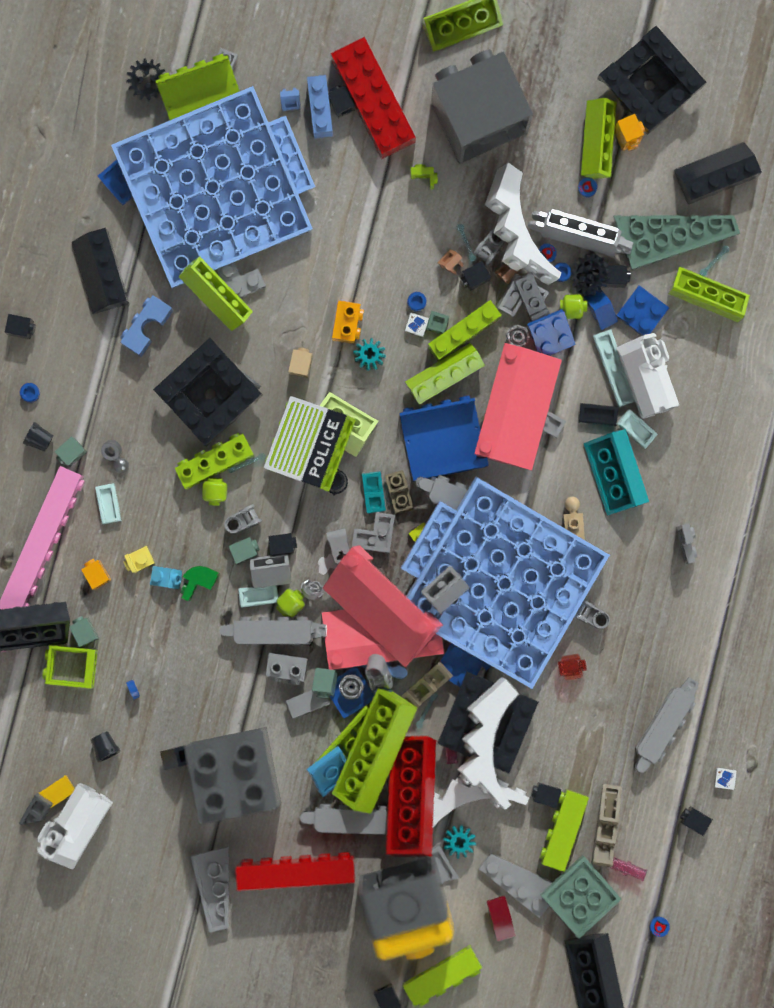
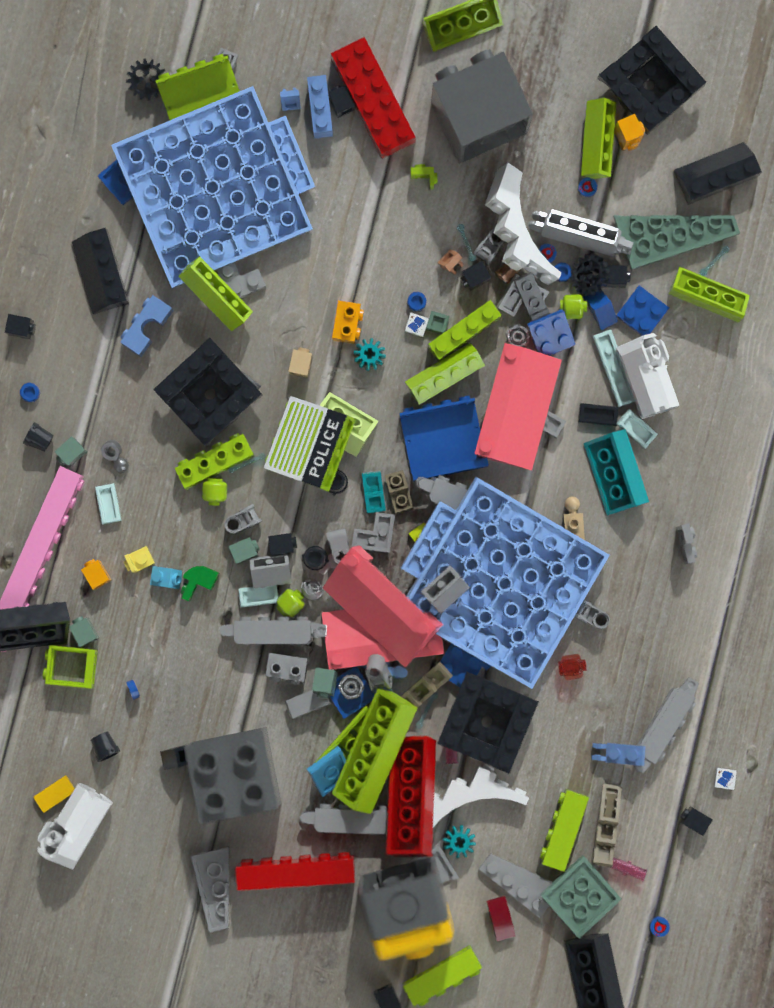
dark grey tile [19,793,53,825] -> none
white arch [458,678,518,810] -> none
black brick [530,782,561,808] -> none
none -> black piece [302,546,329,571]
none -> medium blue hinge [592,743,645,766]

